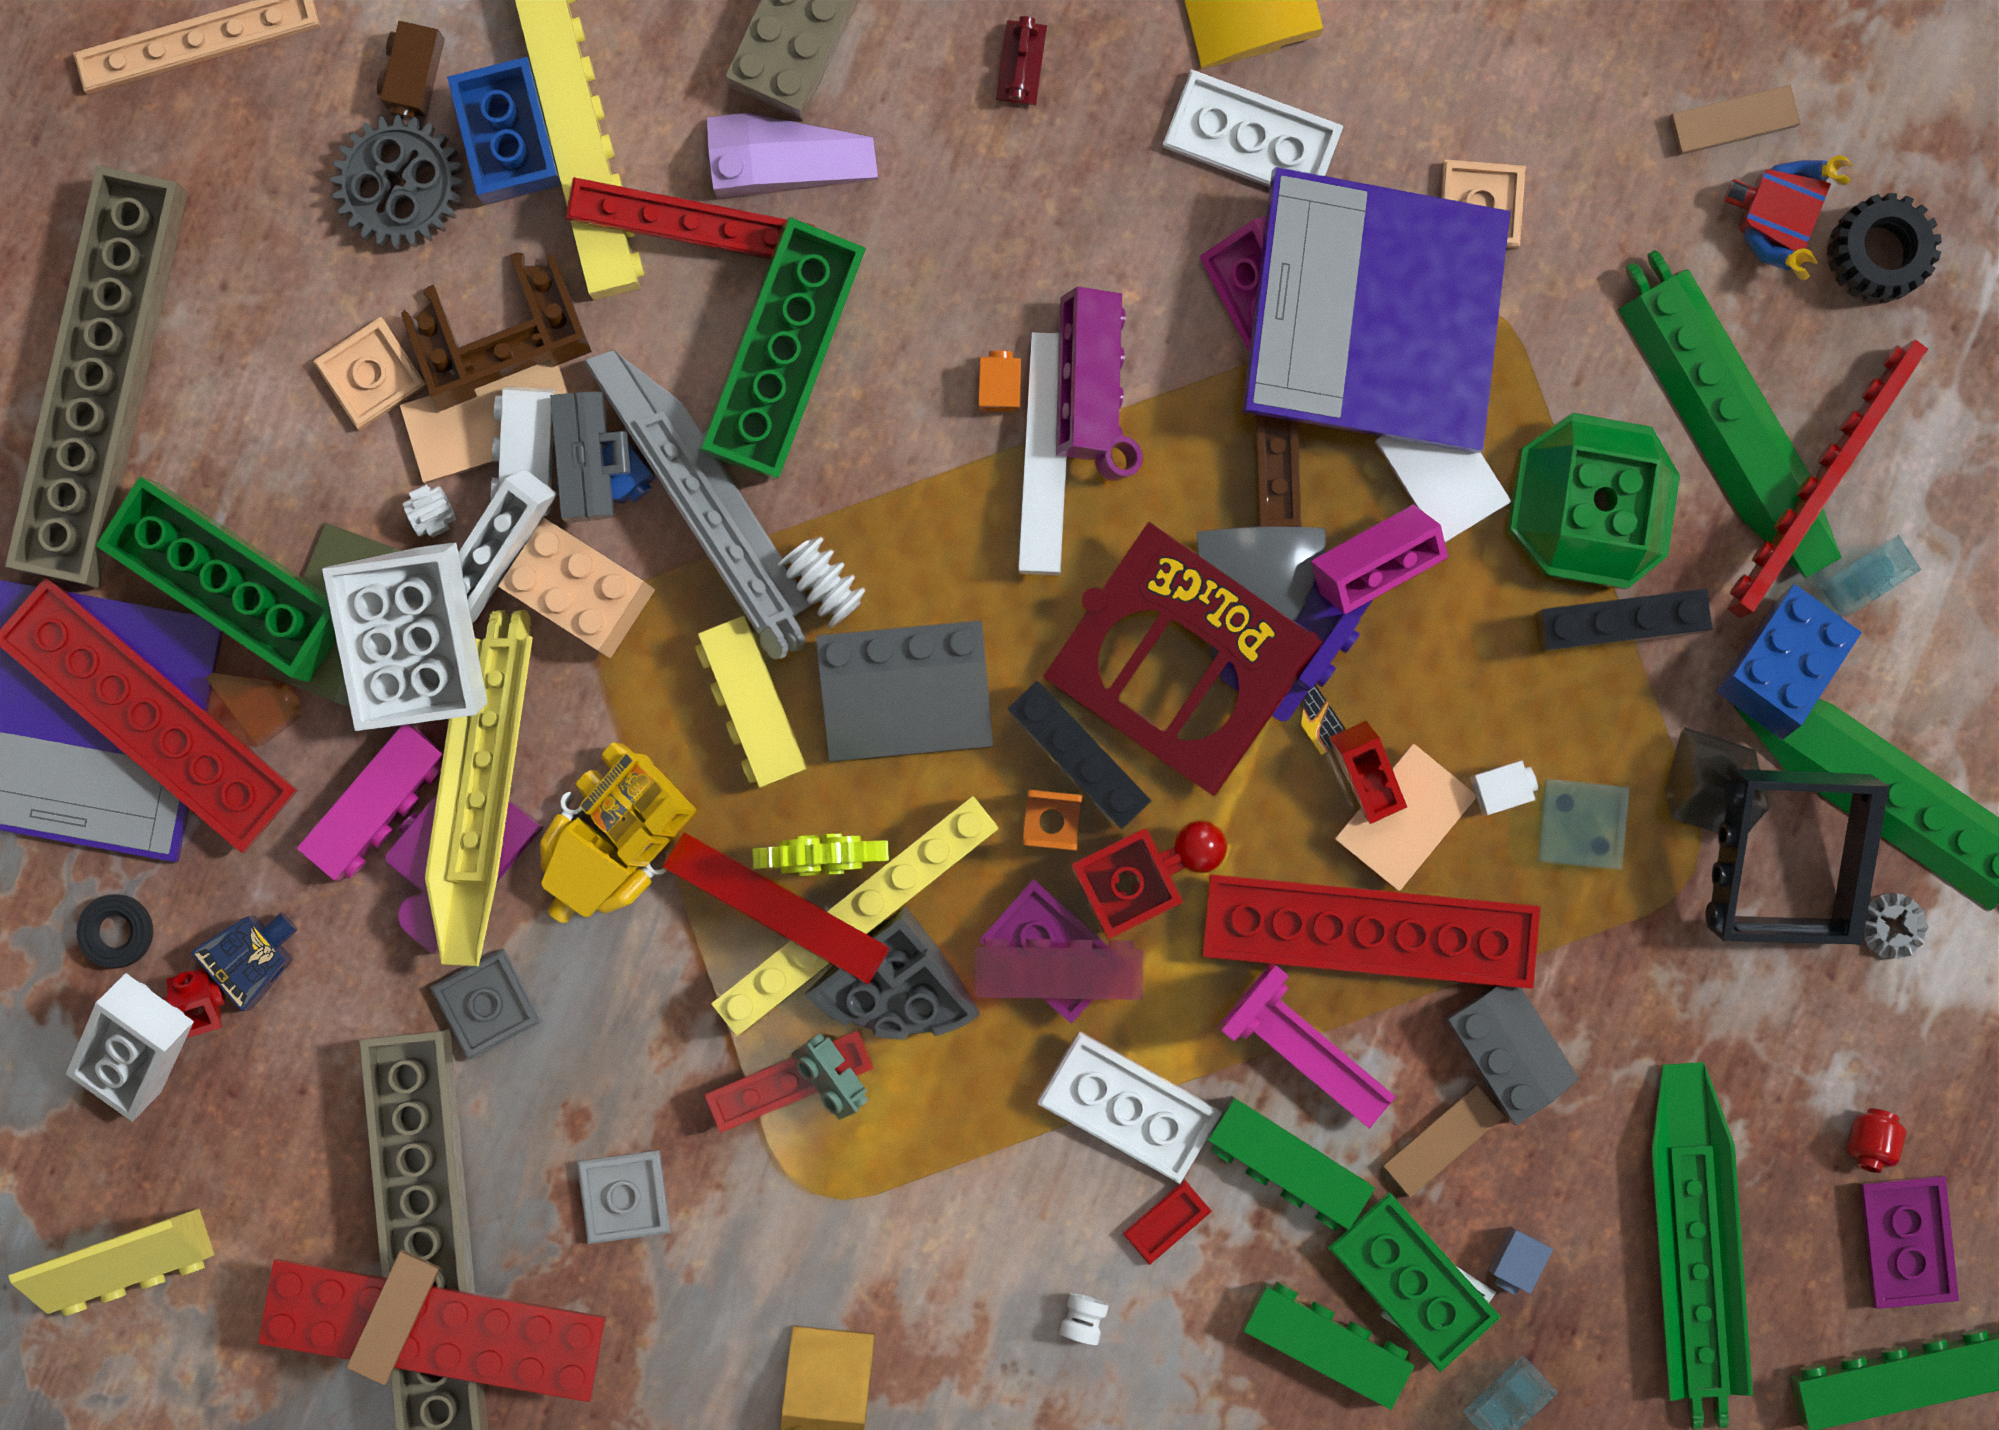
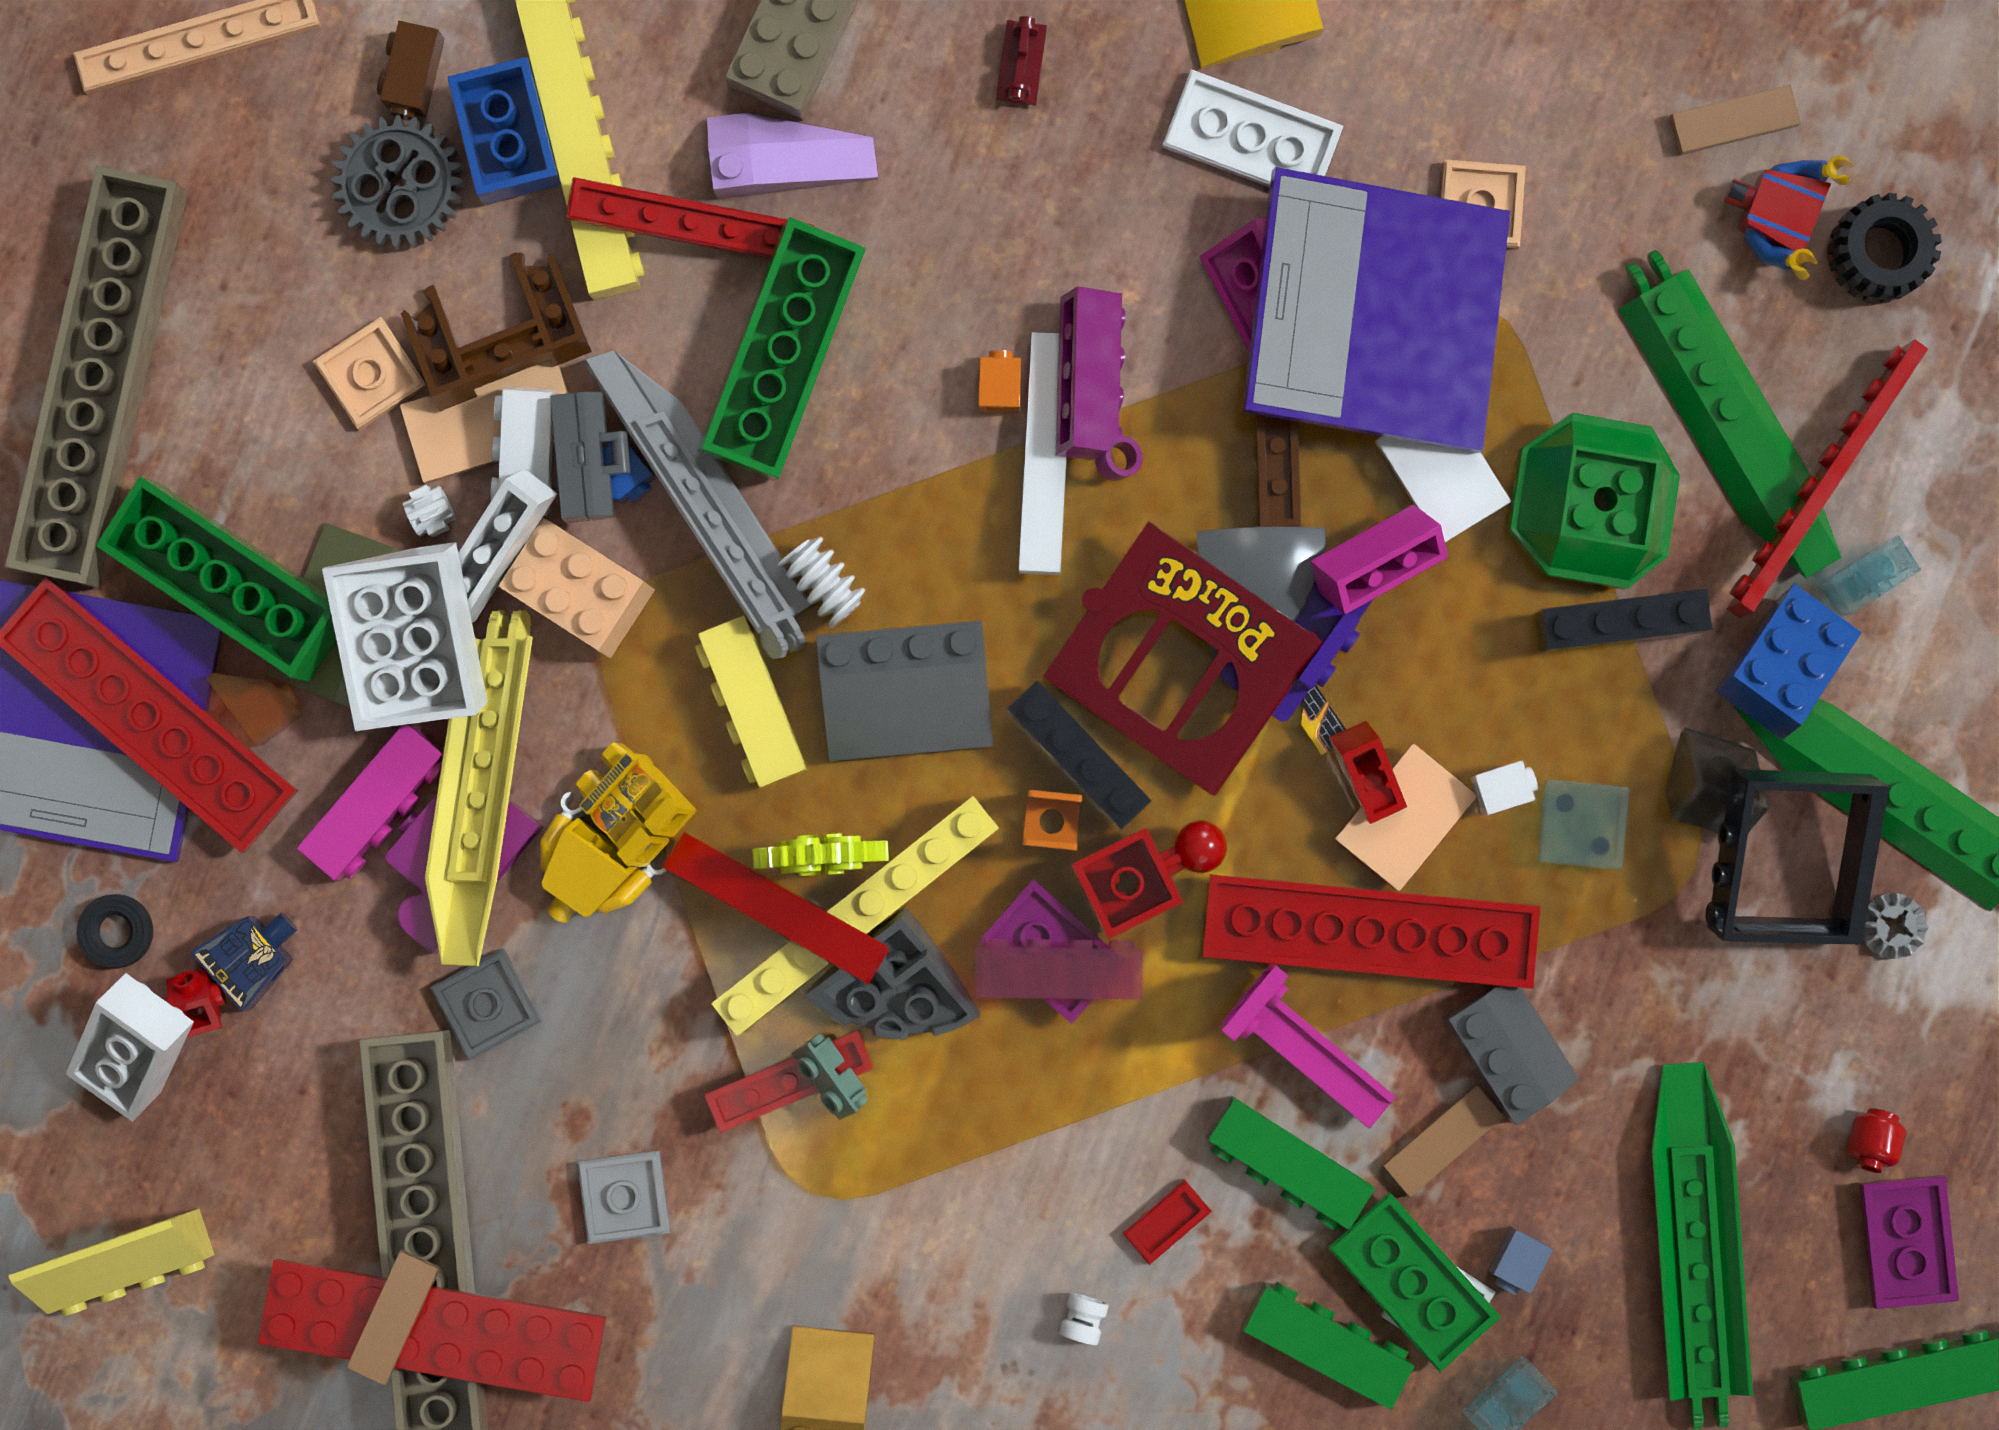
white tile [1037,1030,1222,1184] -> none

